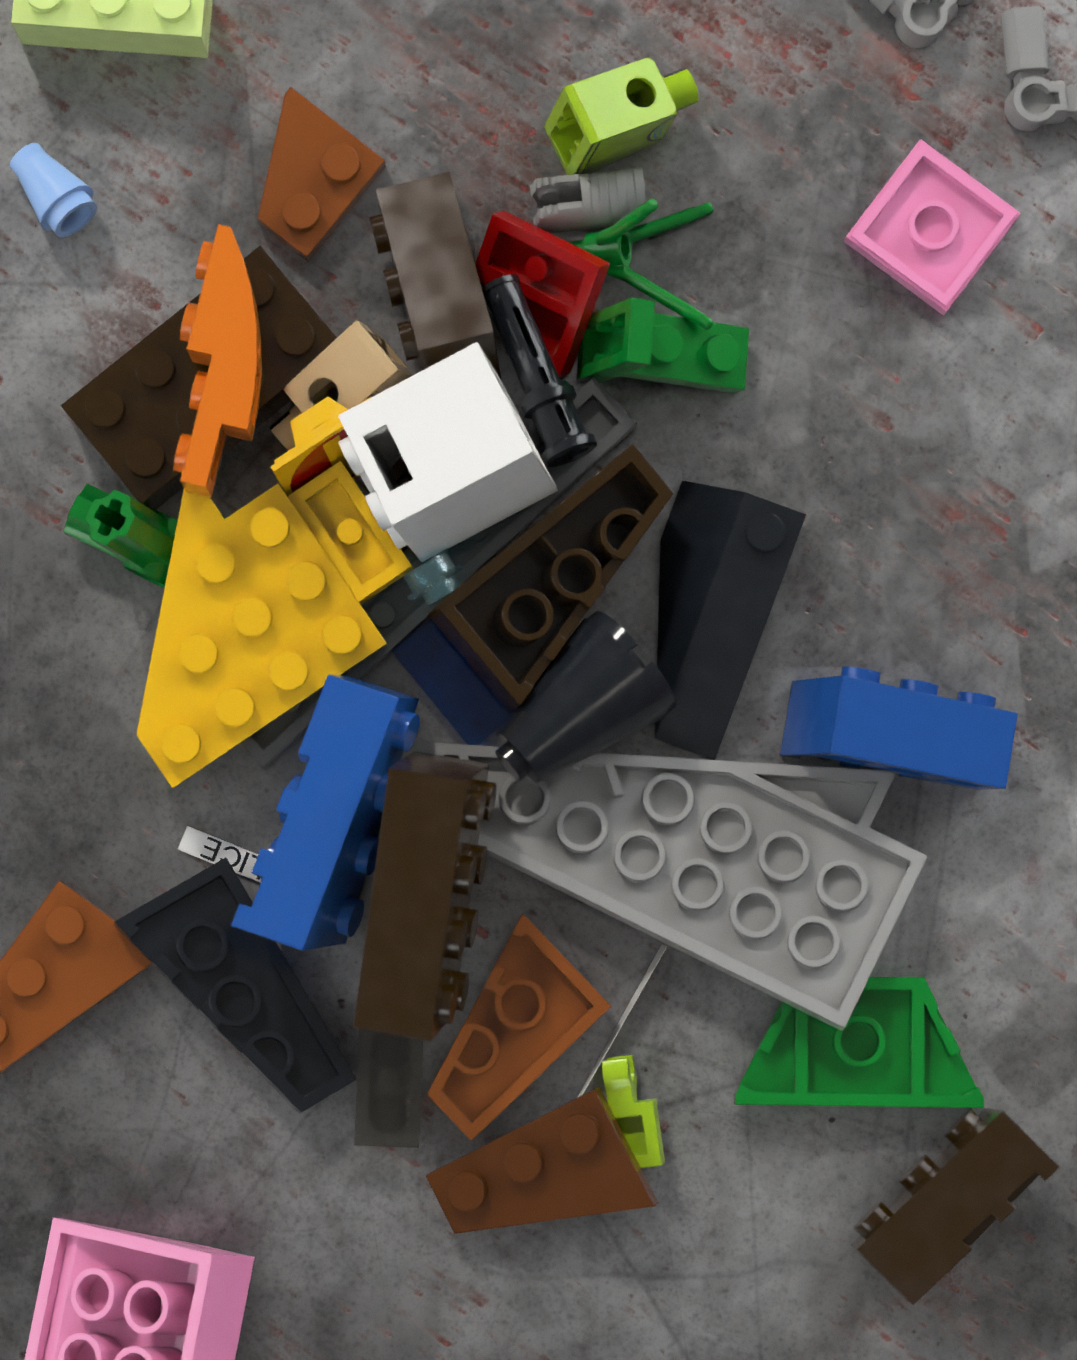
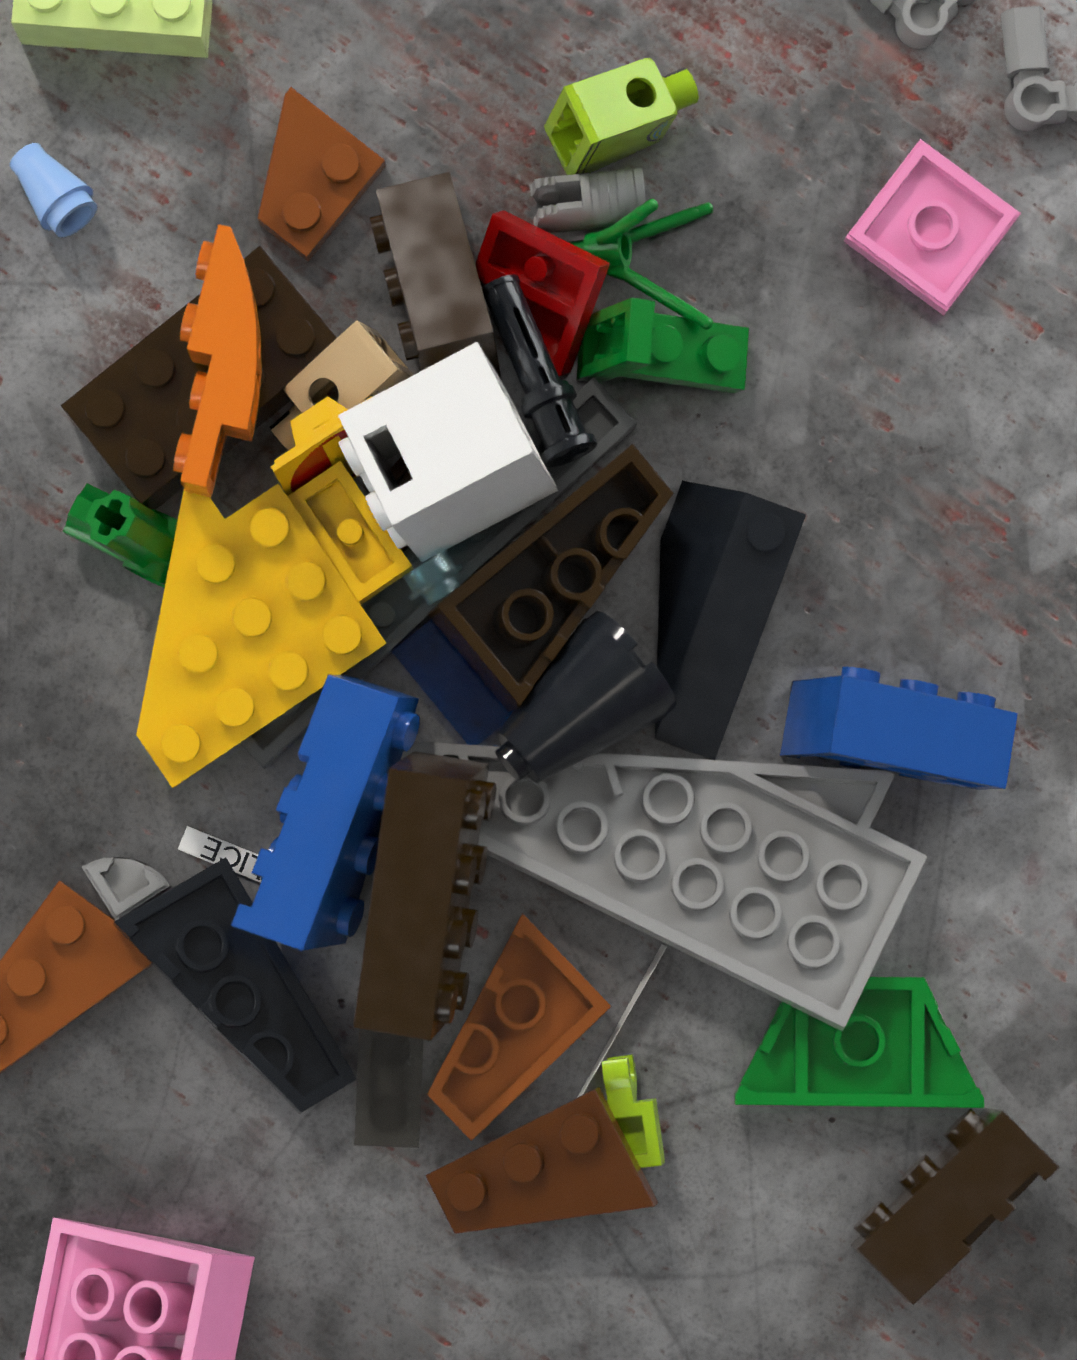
none -> light grey tile [82,857,172,921]

